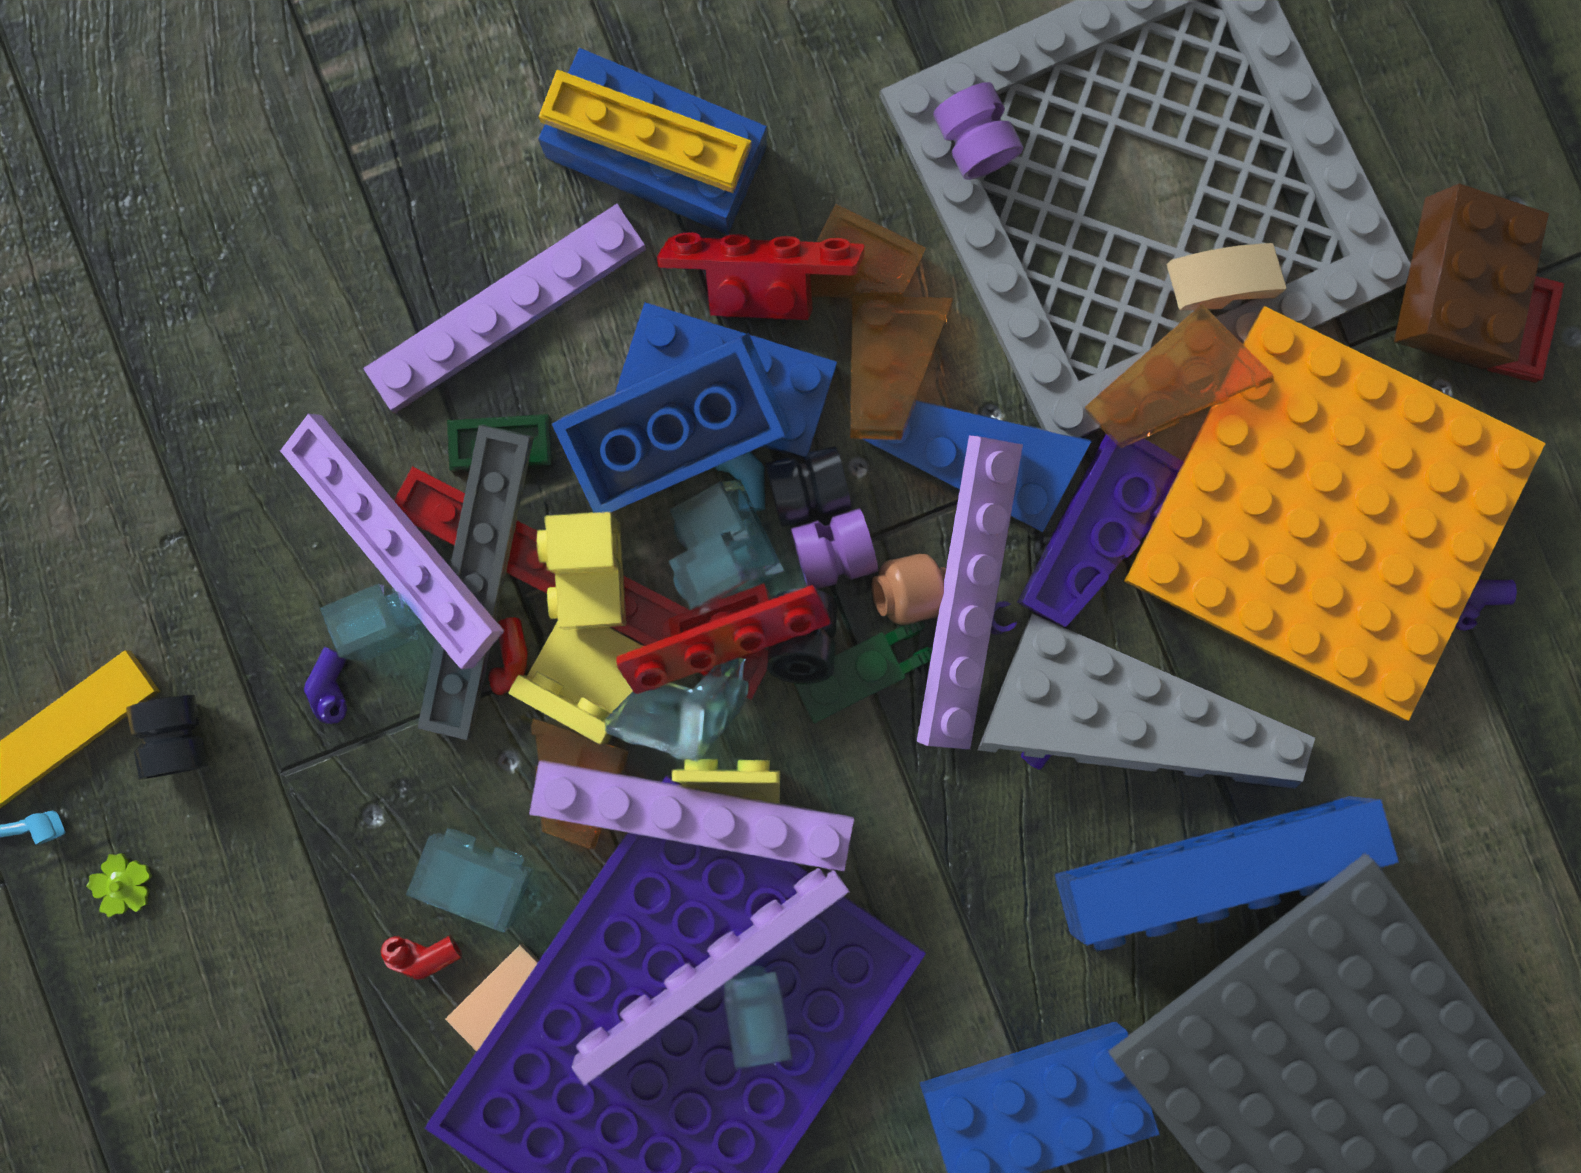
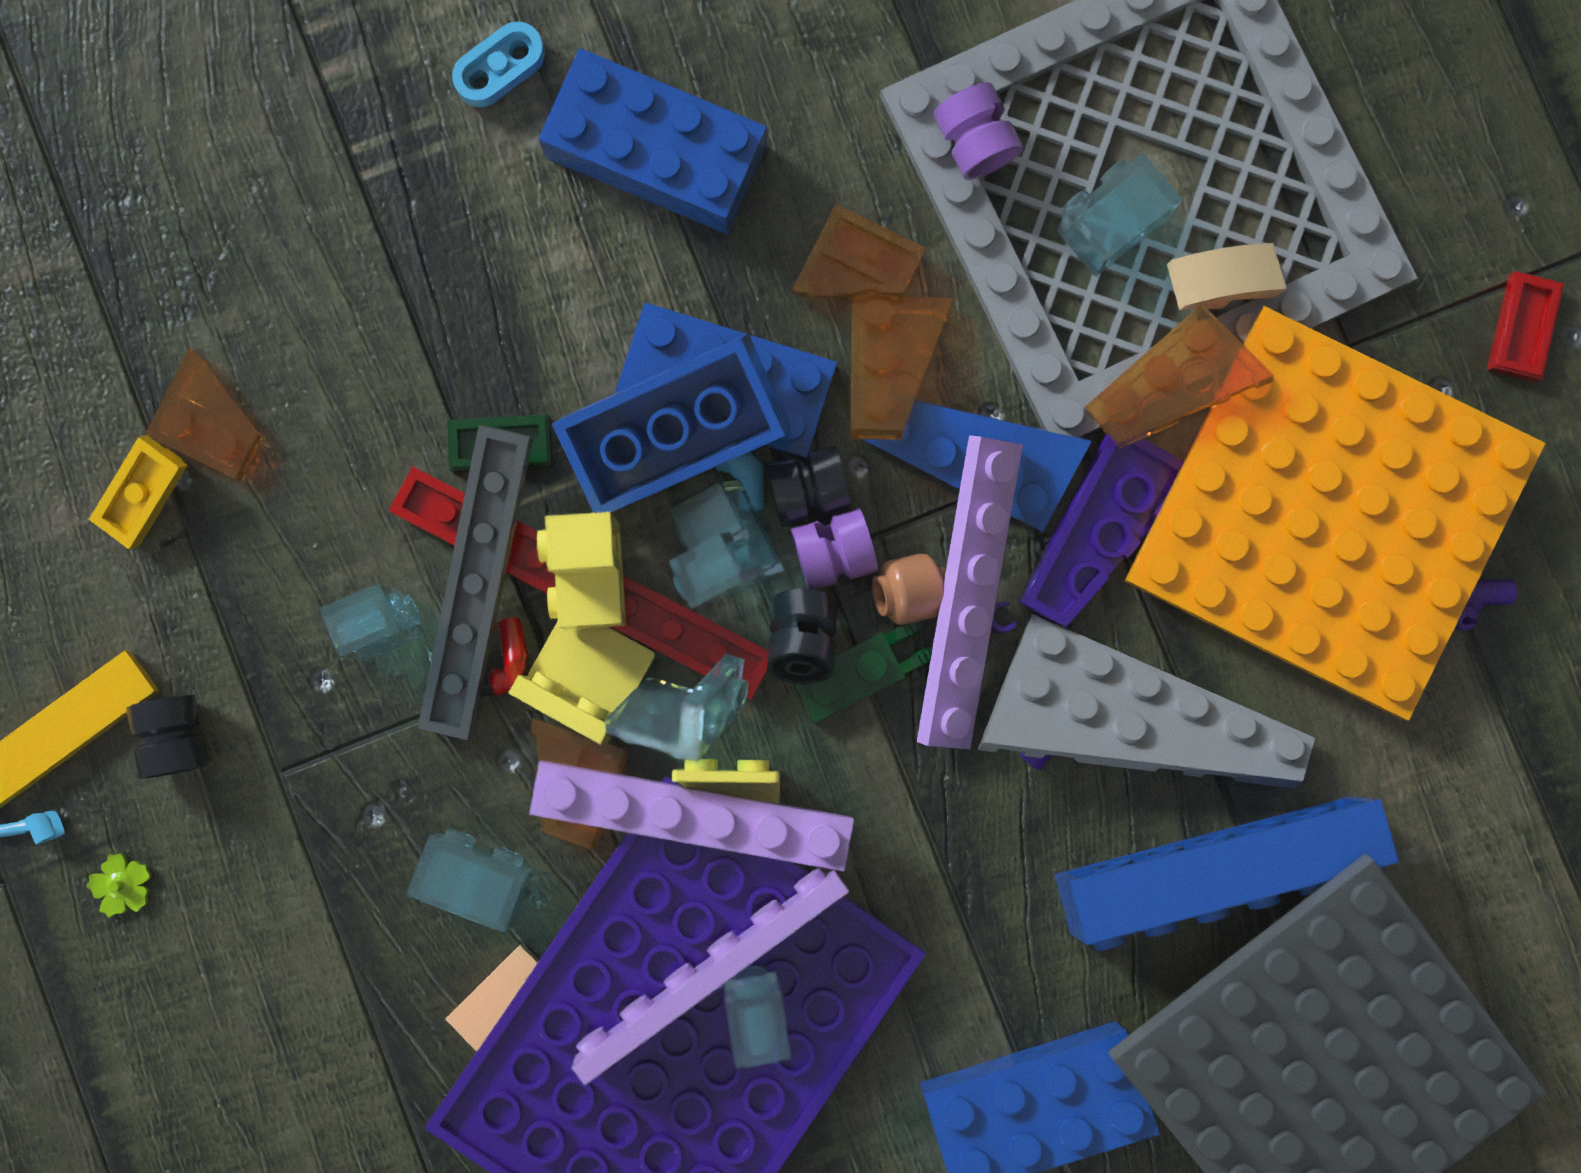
lavender plate [280,414,504,669] -> none
dark purple arm [304,646,348,724] -> none
lavender plate [363,204,646,413] -> none
red arm [381,935,462,980] -> none
yellow tile [538,69,751,193] -> none
red bracket [616,583,830,694] -> none
red bracket [657,232,865,320] -> none
reddish brown brick [1394,183,1549,369] -> none
none -> yellow plate [89,435,188,549]
none -> clear orange wing [145,348,264,481]
none -> medium azure plate [452,22,545,107]
none -> clear light blue brick [1057,153,1183,277]

